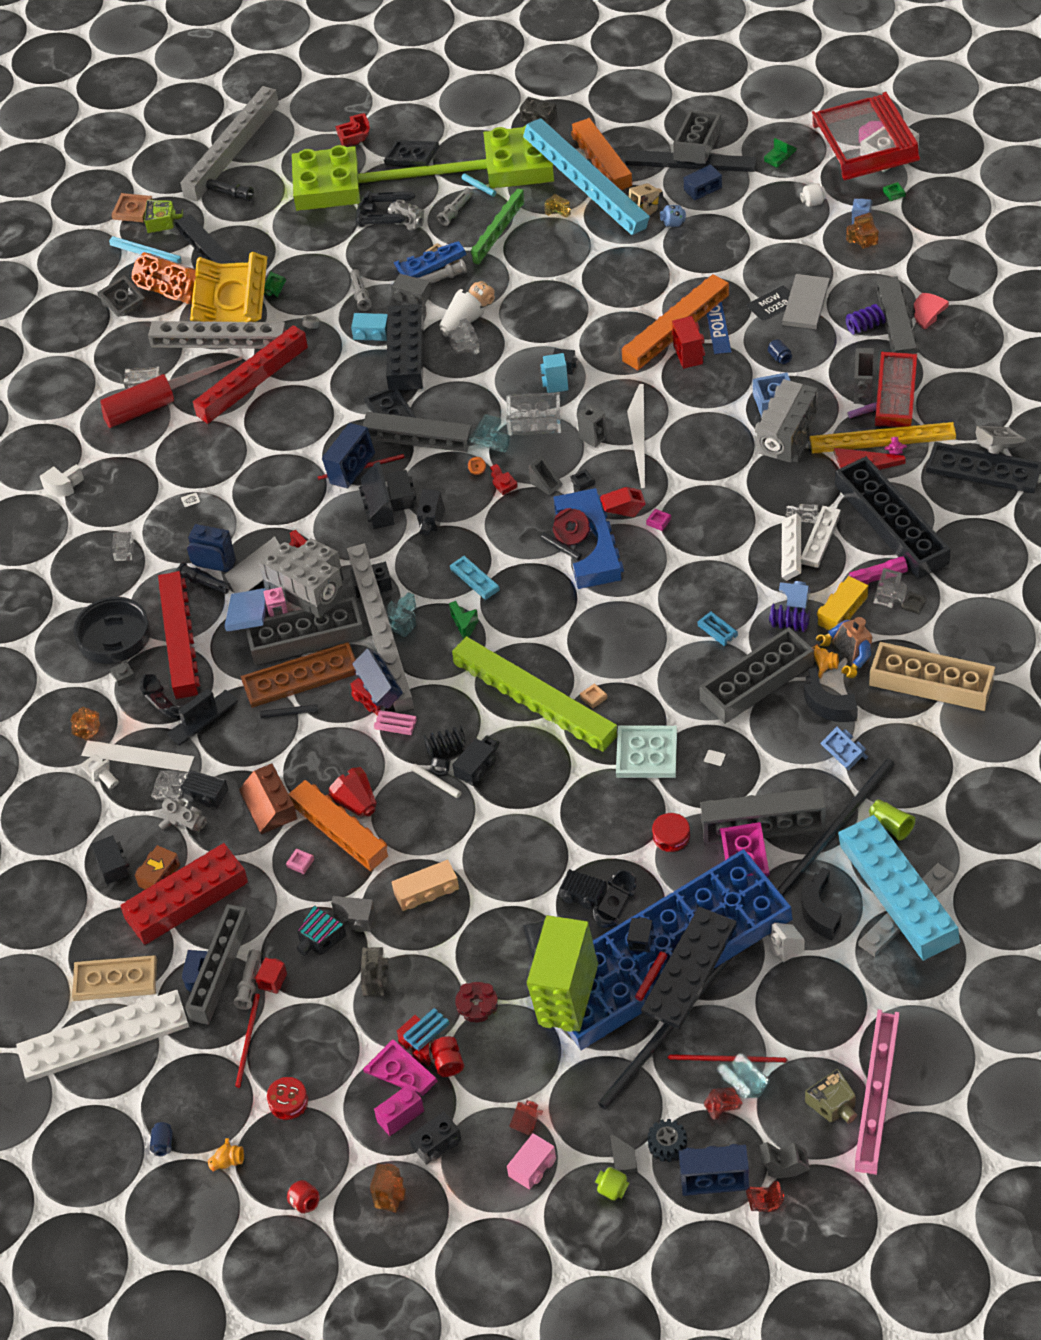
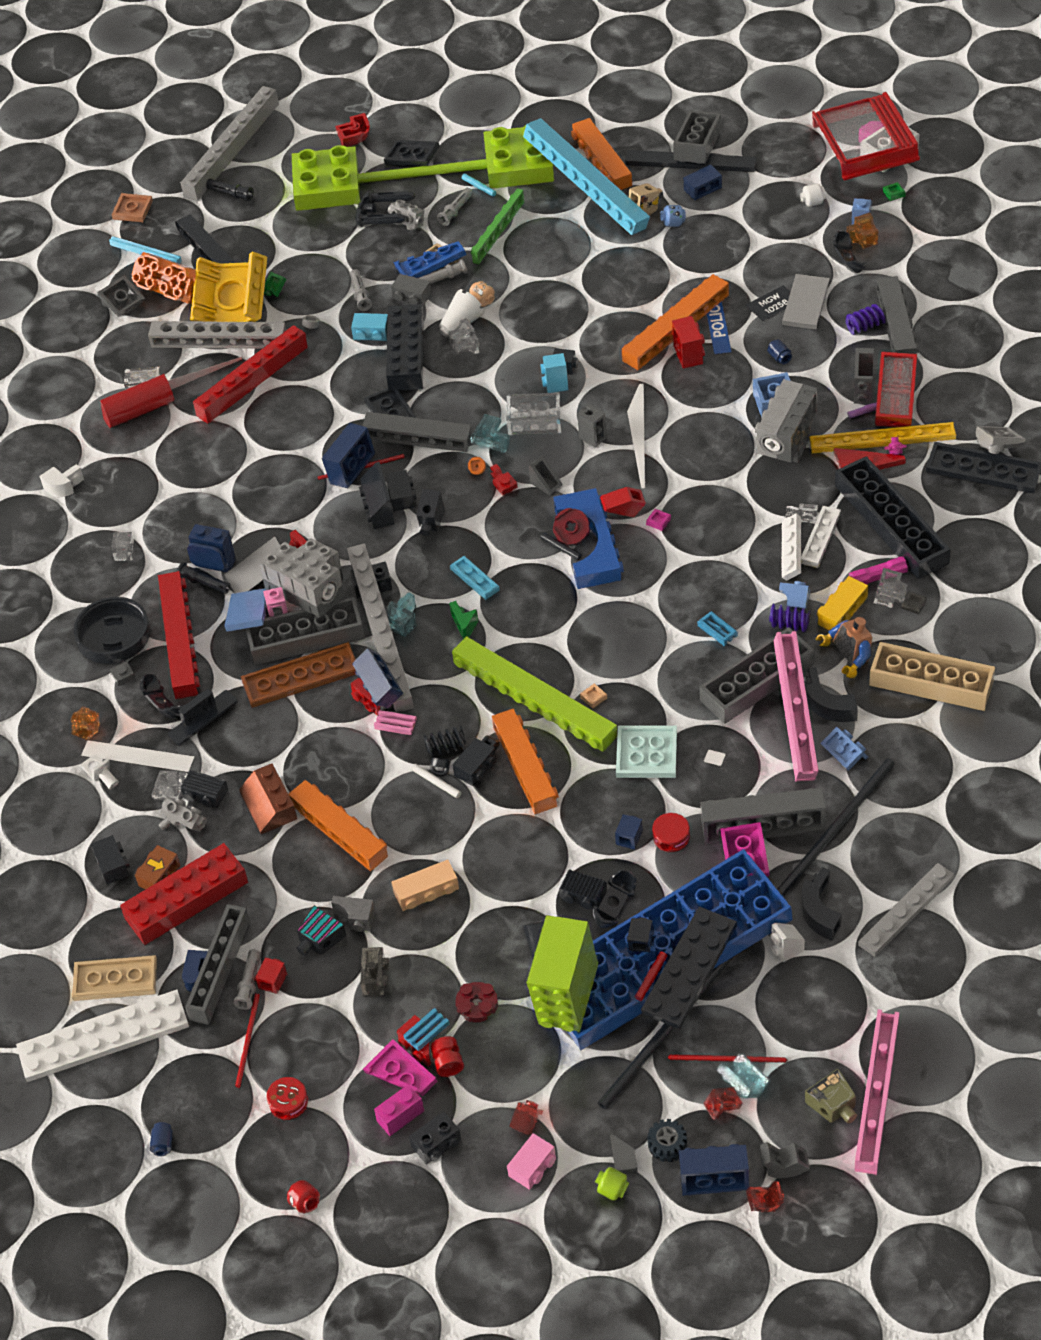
lime torso [145,200,183,233] -> none
white sticker [181,493,200,507] -> none
light orange animal [208,1138,244,1171] -> none
black bar [260,704,318,718] -> none
bright pink tile [286,849,314,874] -> none
red cone [329,767,377,817] -> none
clear orange brick [370,1164,406,1212] -> none
clear smoke brick [519,96,557,126] -> none
clear yellow bracket [544,194,571,218] -> none
black tile [570,469,595,491] -> none
green slope [764,138,797,168] -> none
light orange animal [812,644,839,679] -> none
medium azure brick [838,815,960,961] -> none
lime plant [869,799,915,840] -> none
coral brick [913,293,949,329] -> none
none -> orange brick [492,709,559,814]
none -> dark blue brick [615,814,643,850]
none -> bright pink tile [774,631,818,781]
none -> black piece [833,231,868,273]

